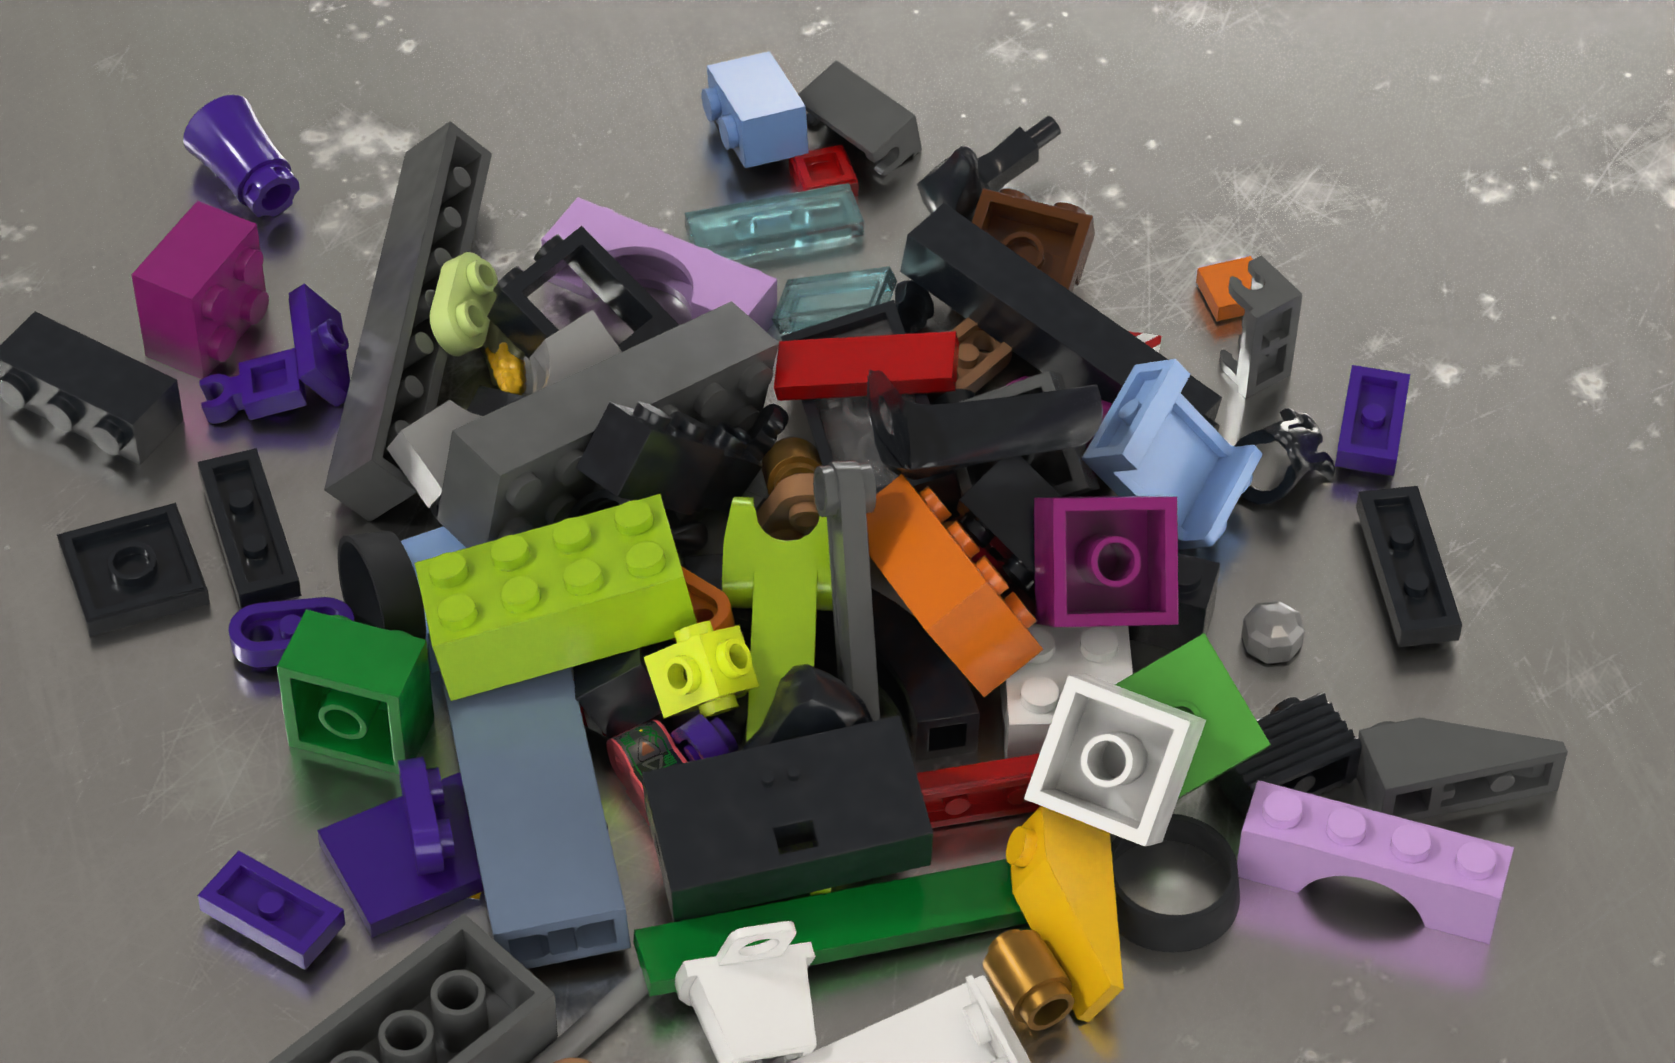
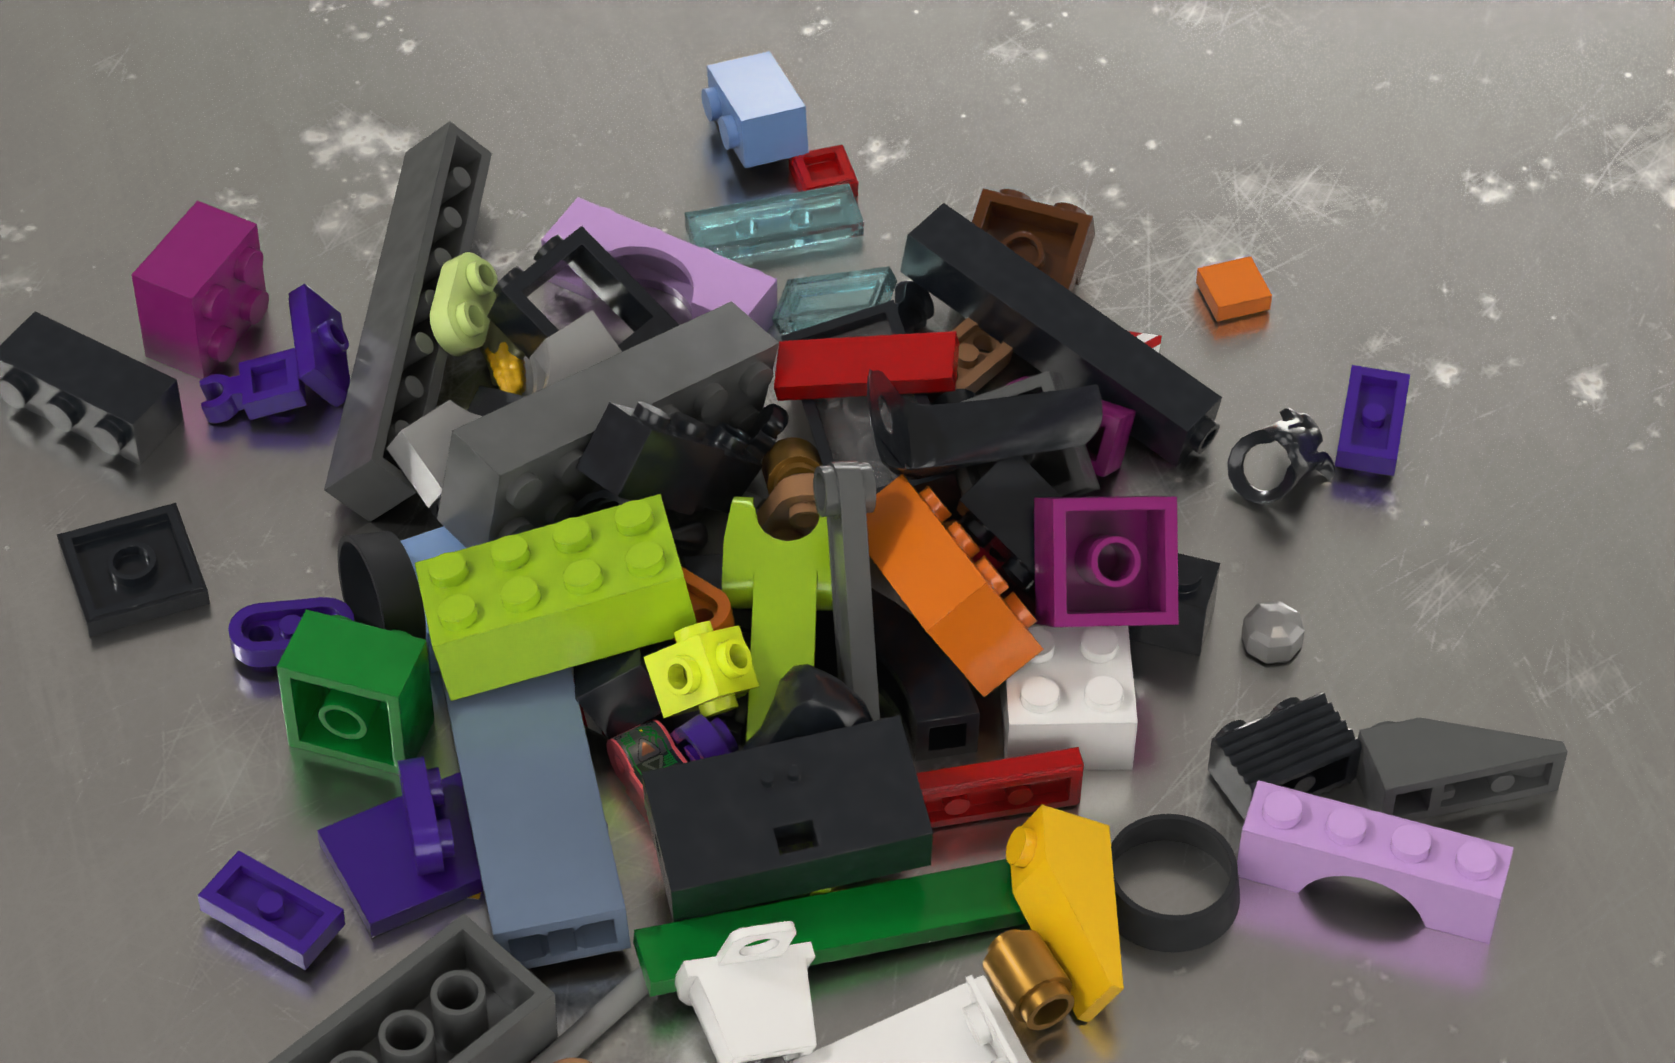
dark purple plant [183,95,300,217] -> none
black plate [198,448,301,609] -> none
dark grey hinge [798,60,922,176] -> none
black animal [917,116,1061,222] -> none
white brick [1024,674,1206,847] -> none
light blue panel [1082,359,1263,550] -> none
bright green plate [1115,633,1271,799] -> none
dark grey hinge [1219,255,1303,399] -> none
black plate [1356,486,1462,647] -> none

